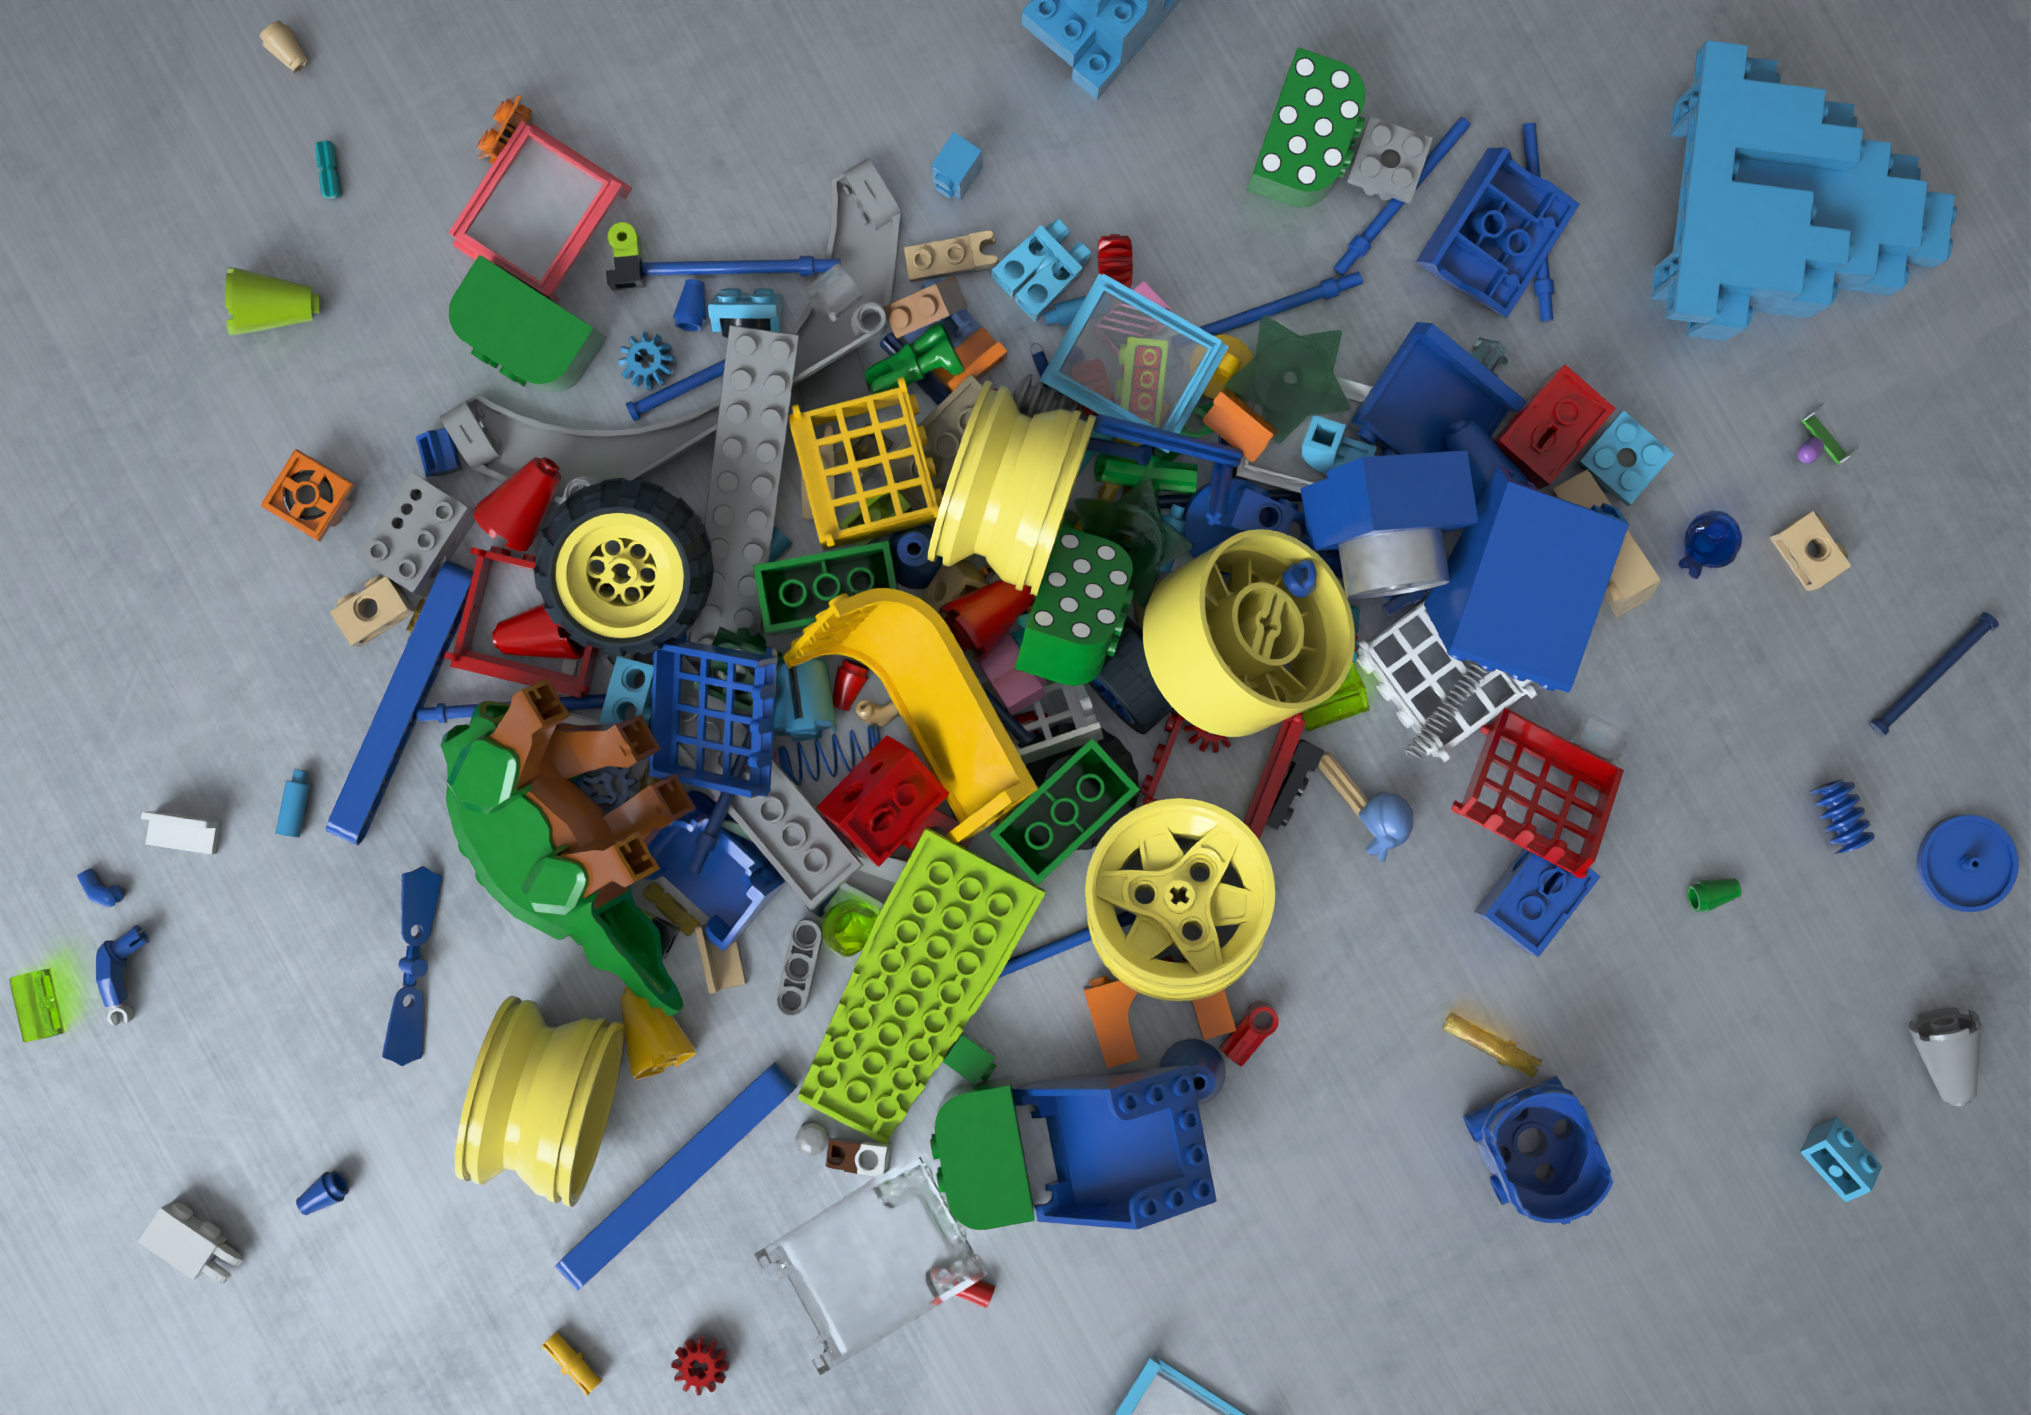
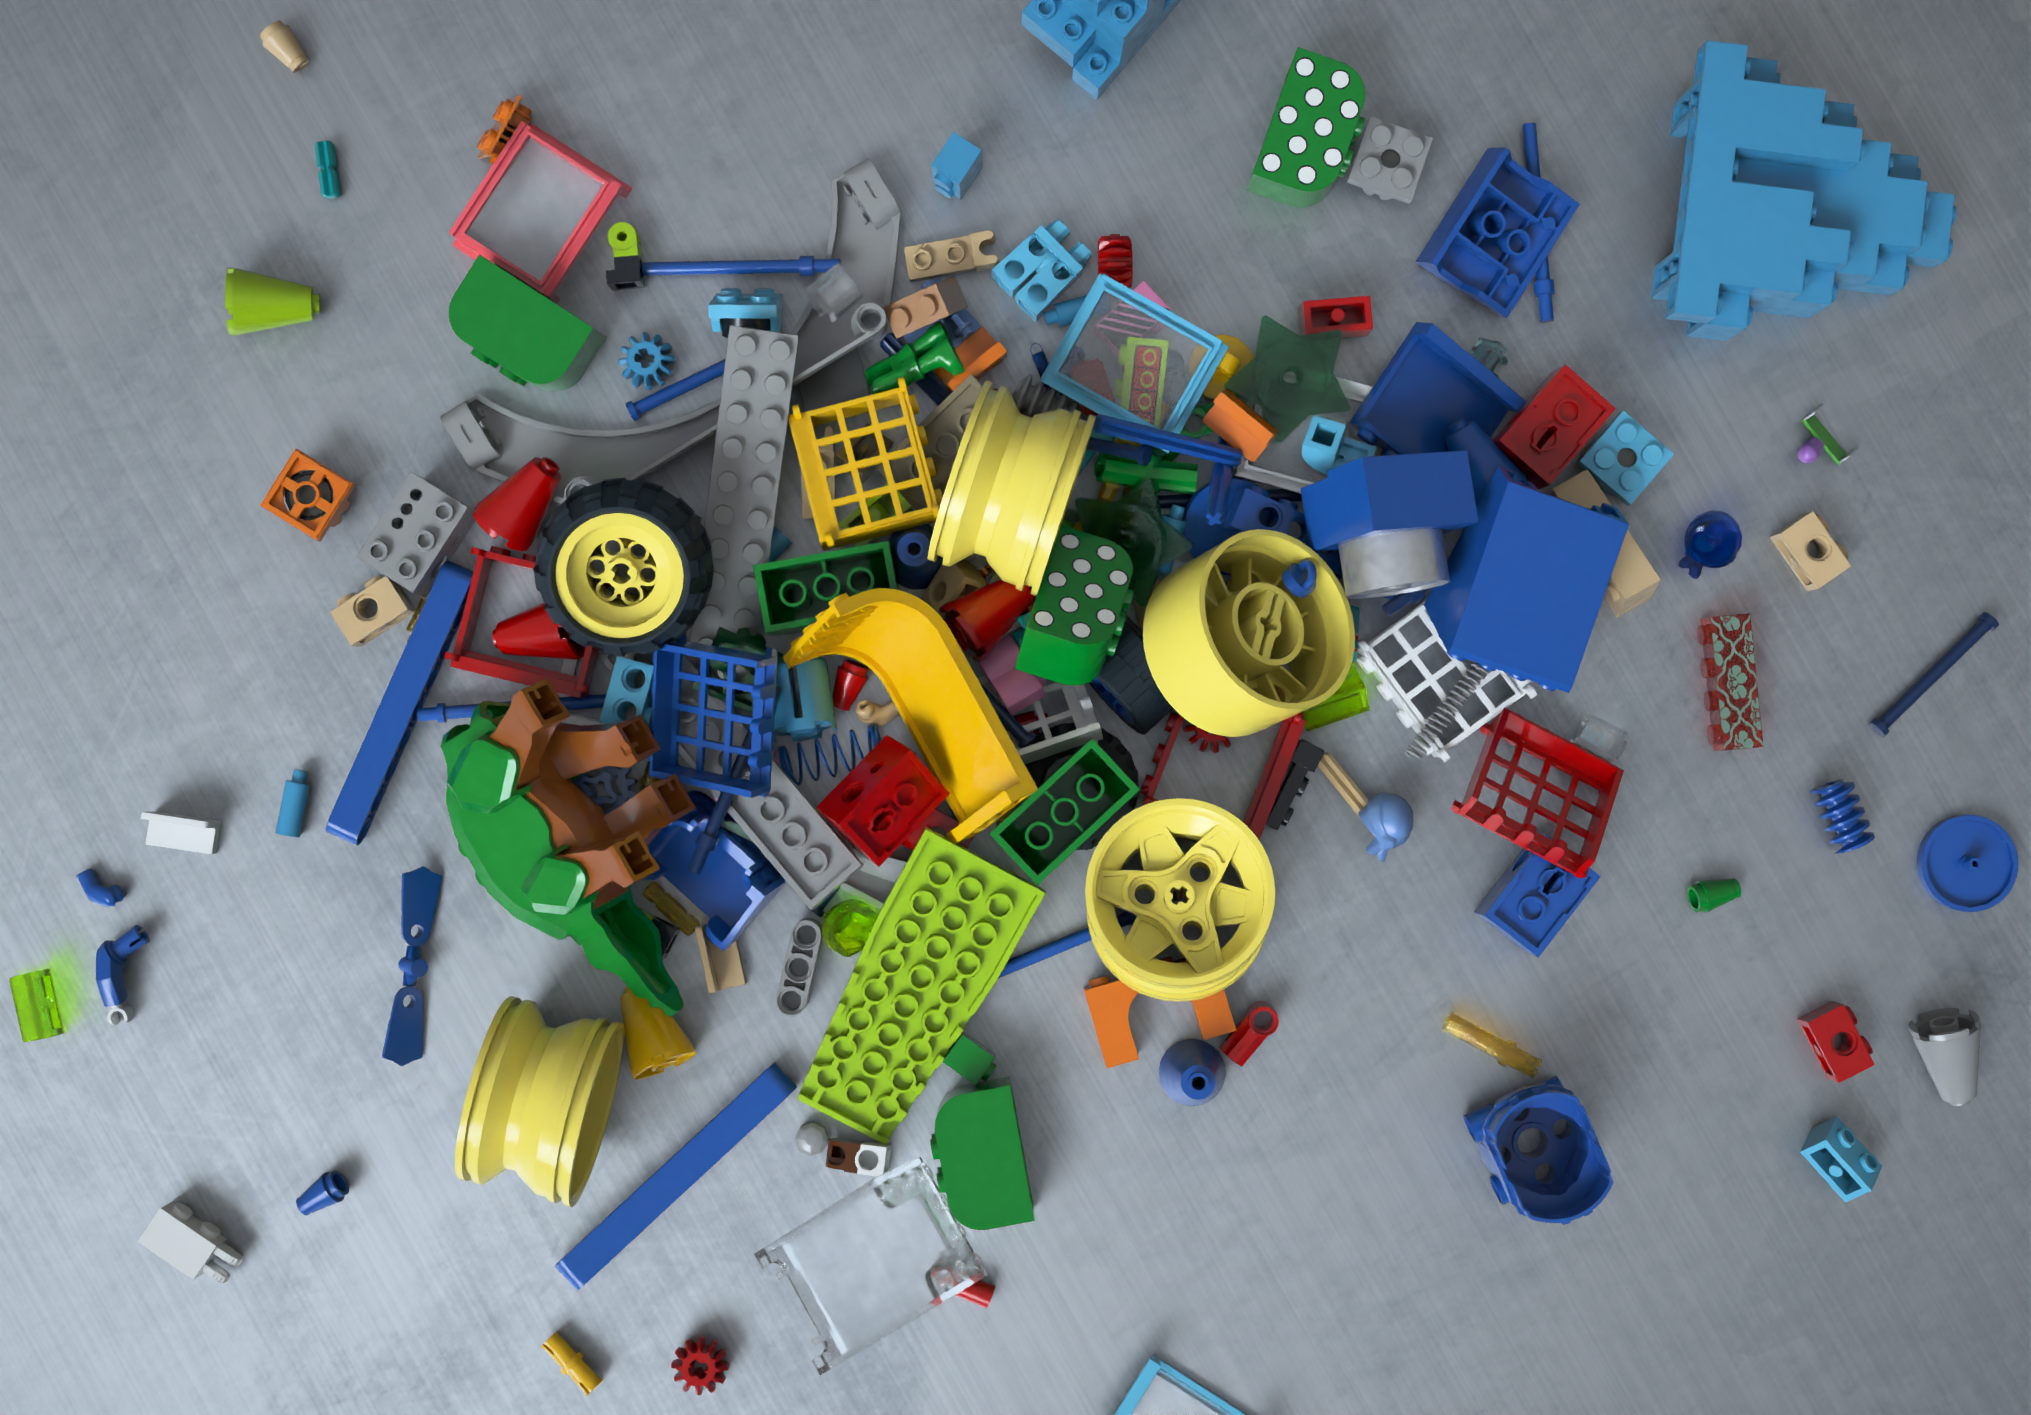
blue piece [416,428,462,477] -> none
blue cone [673,279,706,332] -> none
blue windscreen [1012,1065,1217,1230] -> none
blue bar [1170,271,1363,350] -> none
blue bar [1333,117,1470,276] -> none
none -> red brick [1298,296,1373,342]
none -> clear red brick [1697,613,1764,751]
none -> red brick [1797,1001,1875,1083]

